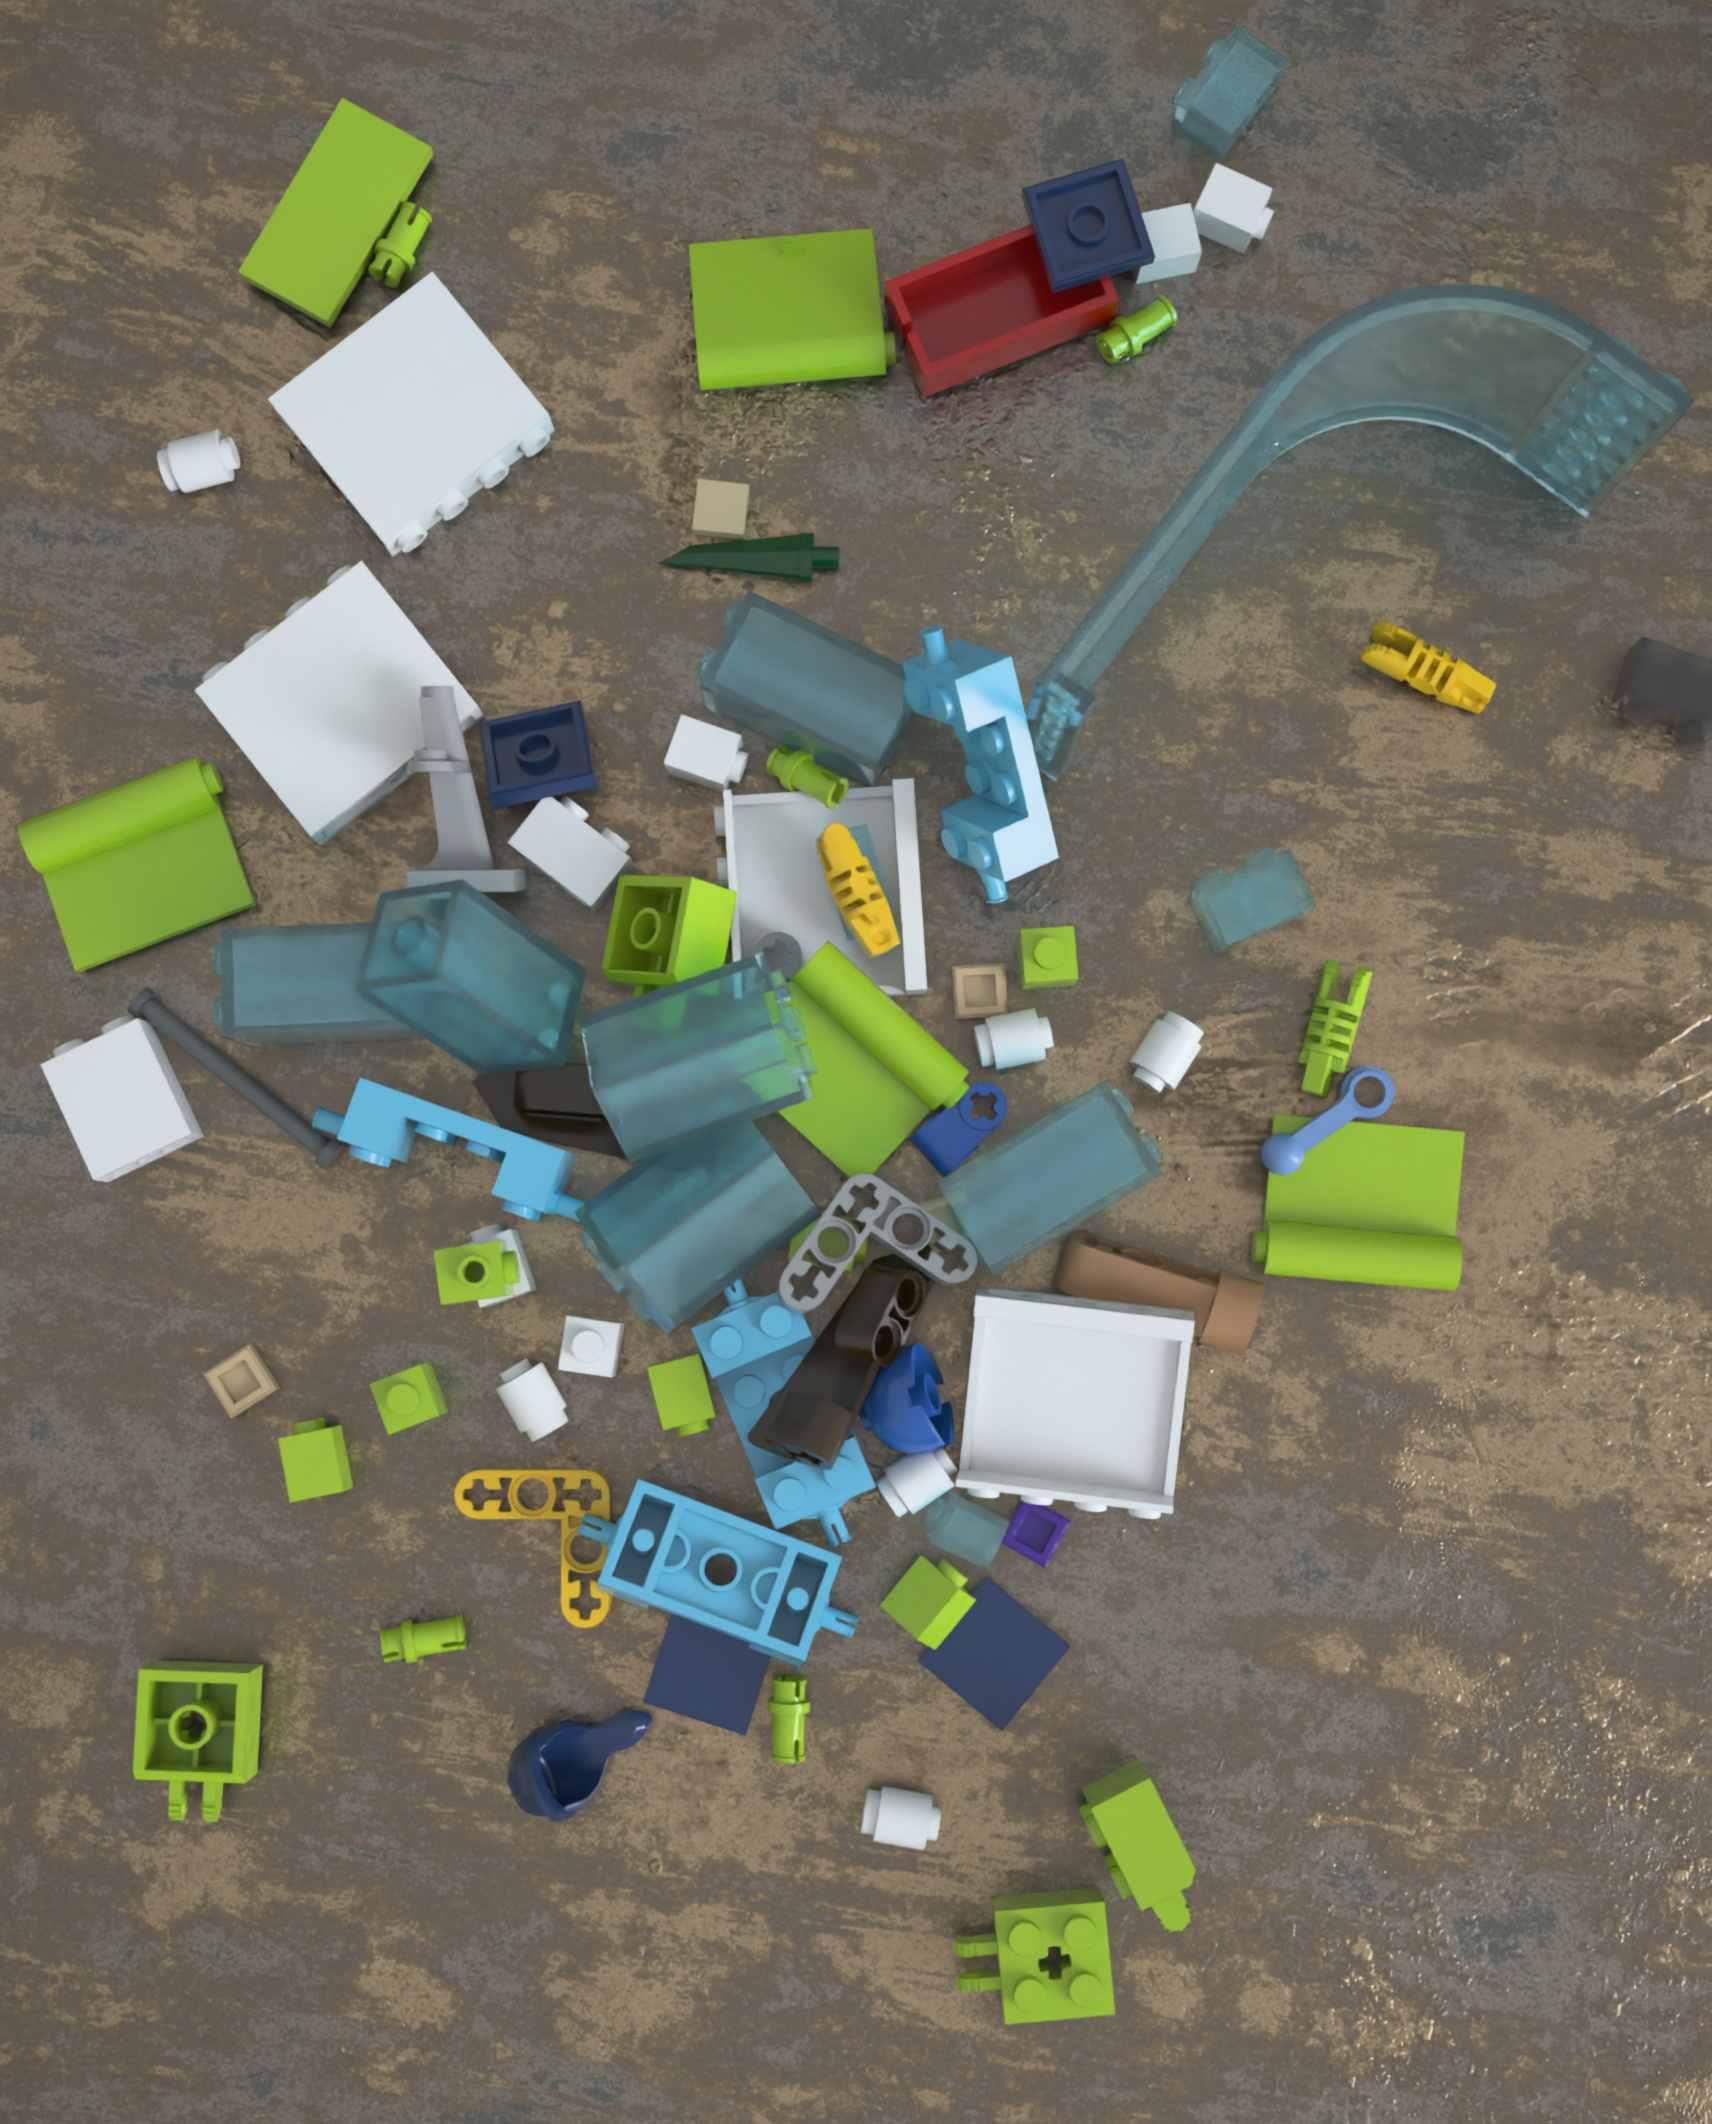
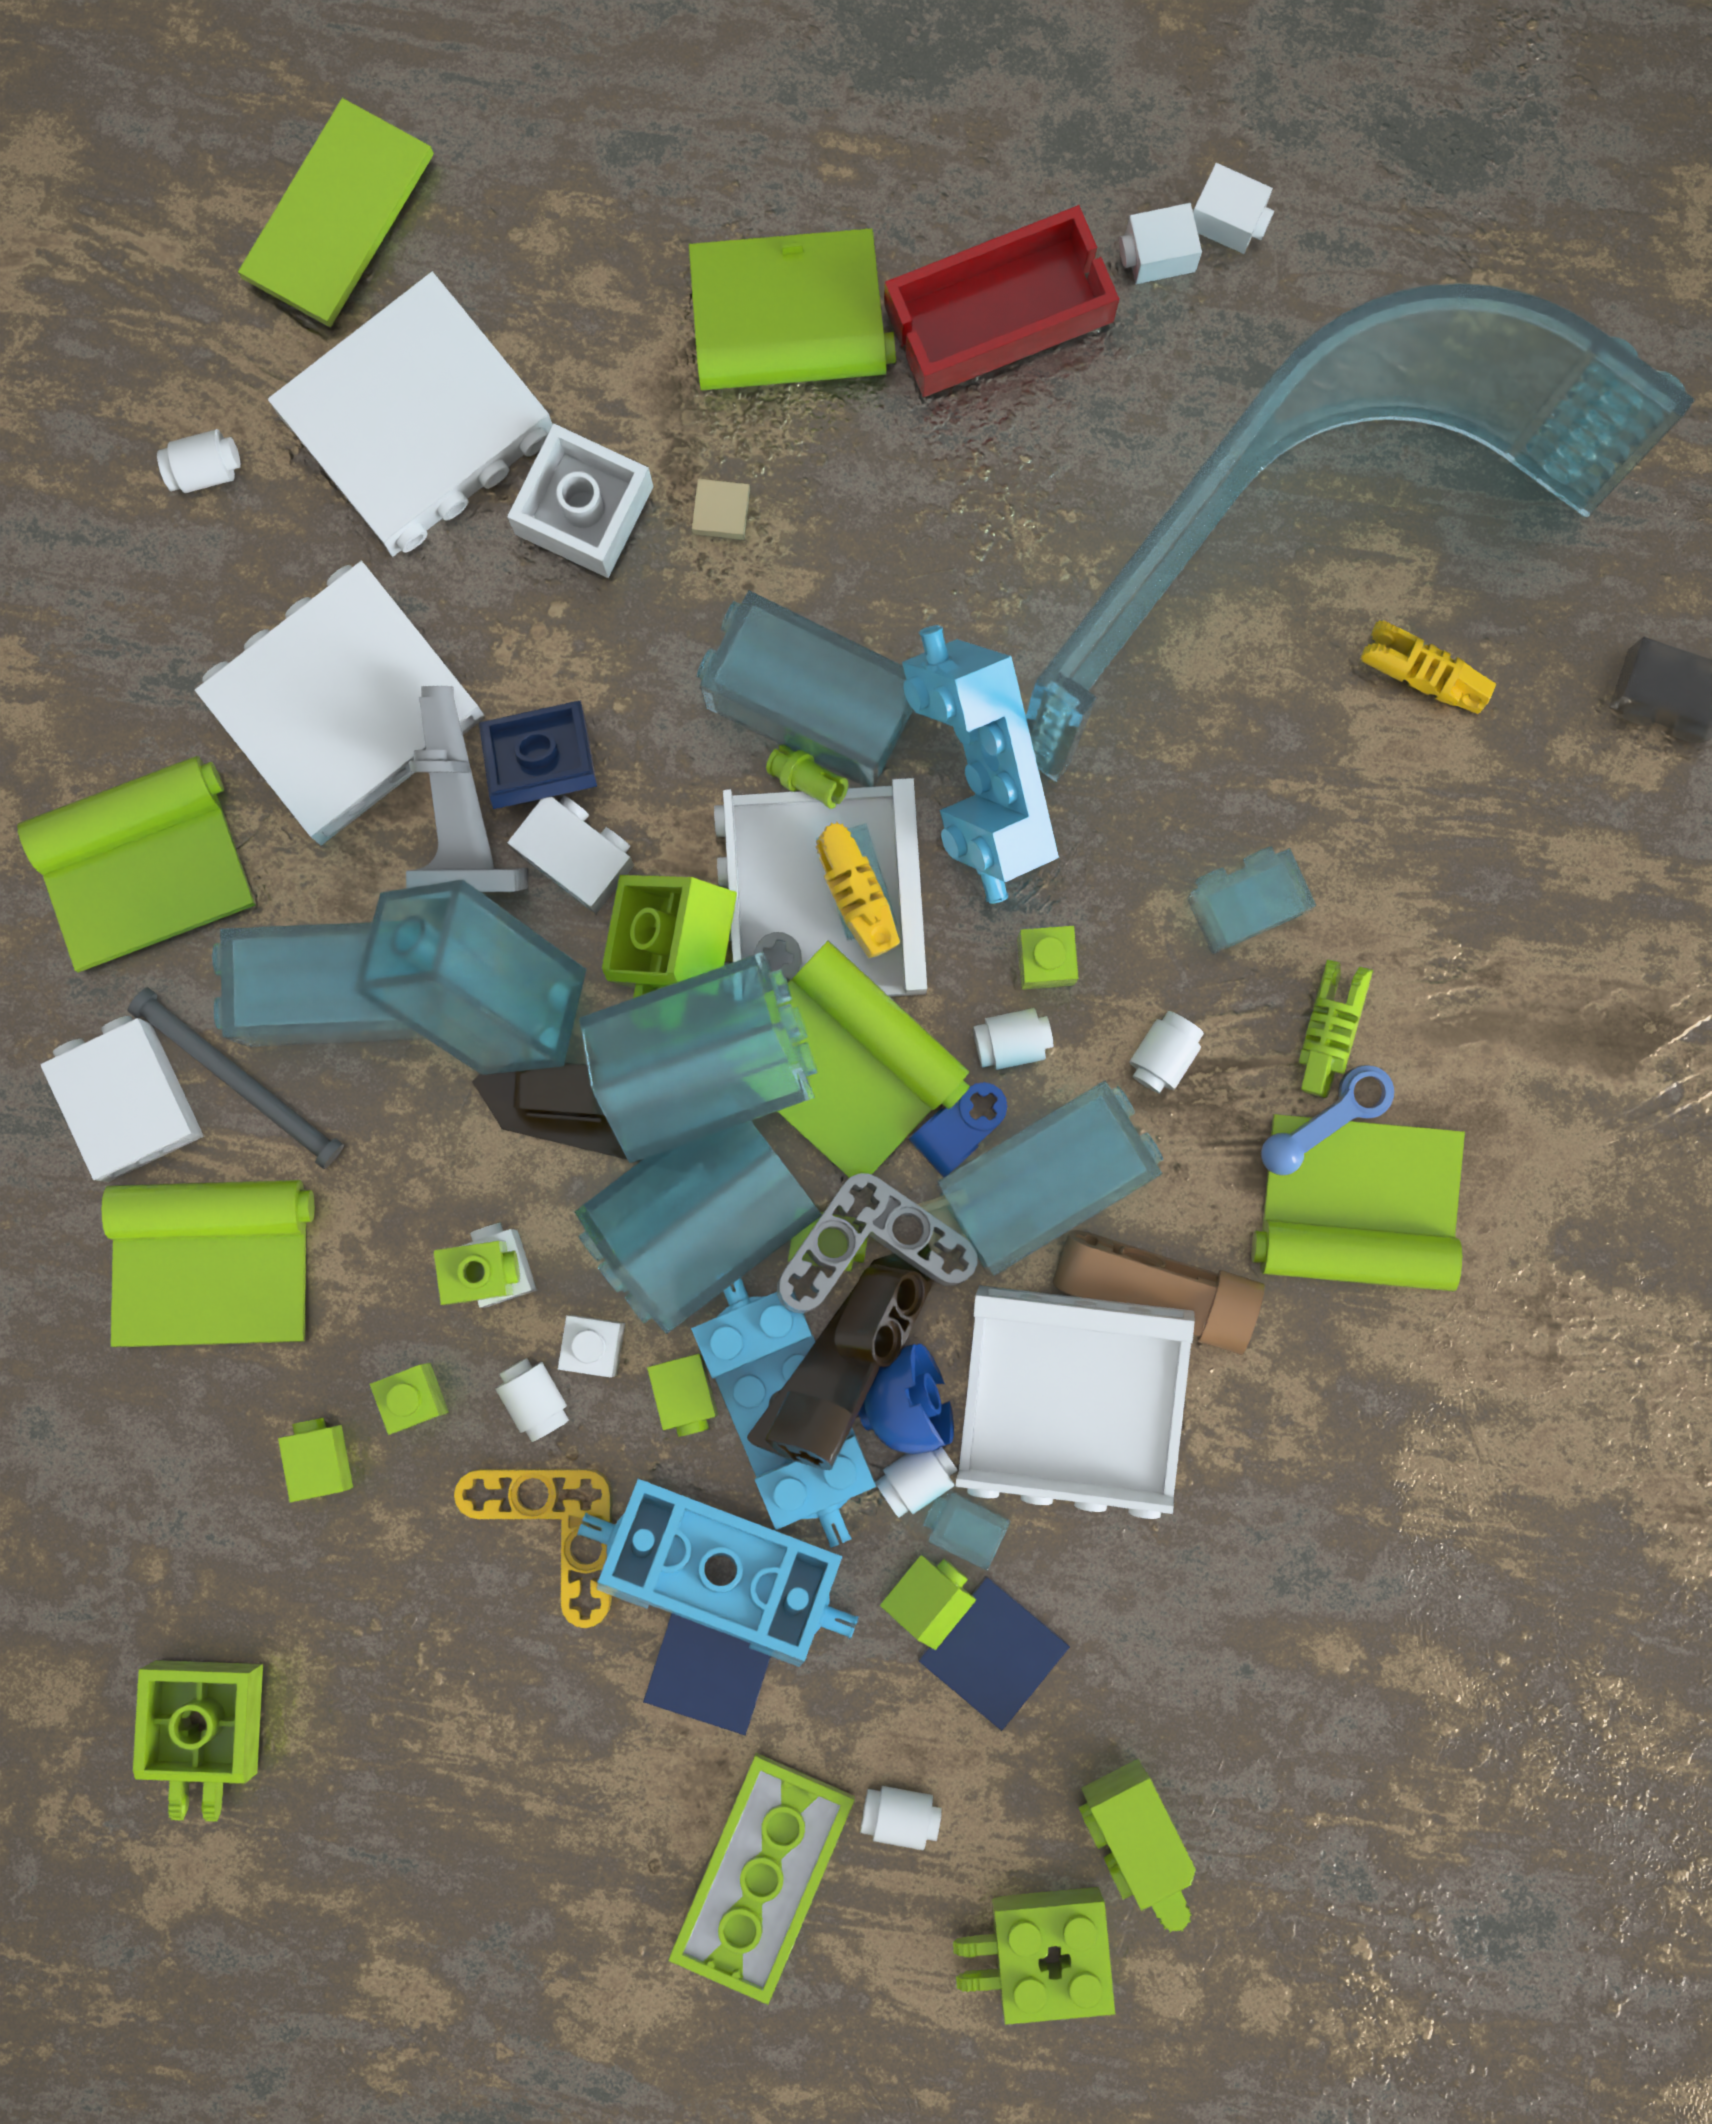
tan tile [203,1344,280,1419] -> none
medium azure brick [312,1078,593,1225] -> none
lime pin [368,202,432,287] -> none
lime pin [380,1615,466,1664] -> none
dark blue piece [507,1710,653,1822] -> none
dark green bar [658,533,840,581] -> none
white brick [663,714,749,793] -> none
lime pin [768,1674,810,1764] -> none
tan tile [951,963,1008,1020] -> none
dark purple tile [998,1499,1071,1568] -> none
dark blue tile [1021,158,1155,293] -> none
lime pin [1095,295,1178,364] -> none
clear light blue brick [1171,24,1288,162] -> none
none -> lime door [101,1180,315,1348]
none -> white brick [507,423,653,578]
none -> piece [668,1753,855,2005]

